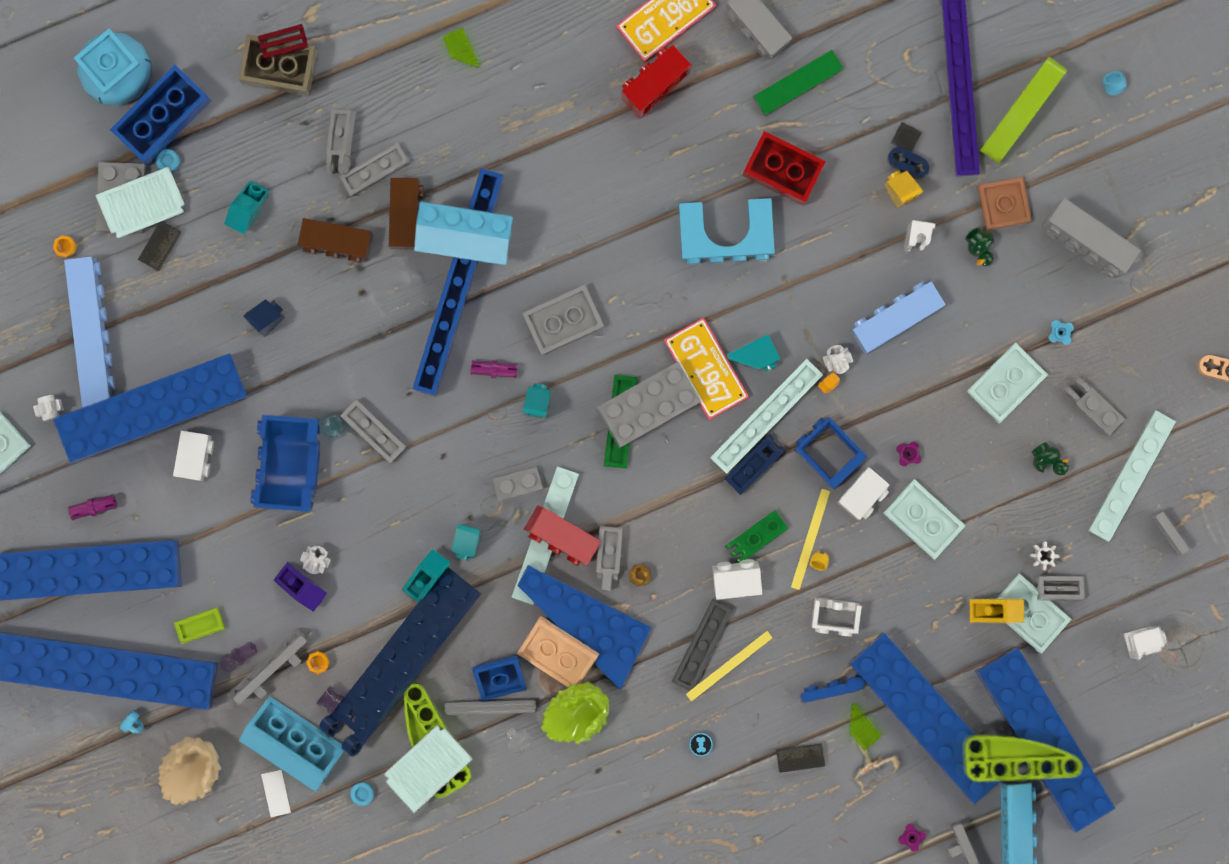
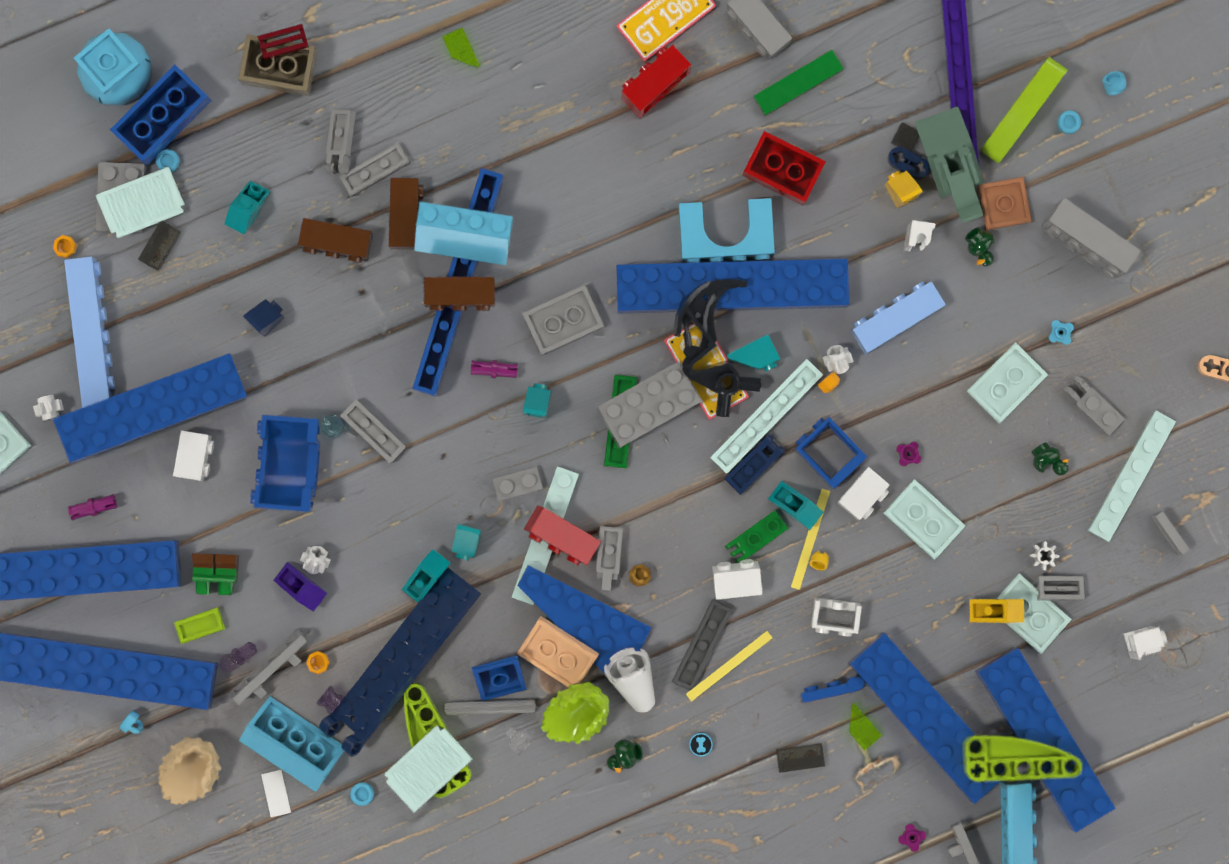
none -> green hips [192,553,239,595]
none -> reddish brown brick [424,277,495,311]
none -> white cone [604,648,655,713]
none -> dark green animal [607,739,643,773]
none -> blue brick [616,259,849,313]
none -> black piece [674,279,761,417]
none -> teal slope [768,481,824,530]
none -> sand green piece [915,107,984,223]
none -> medium azure tile [1057,110,1081,135]

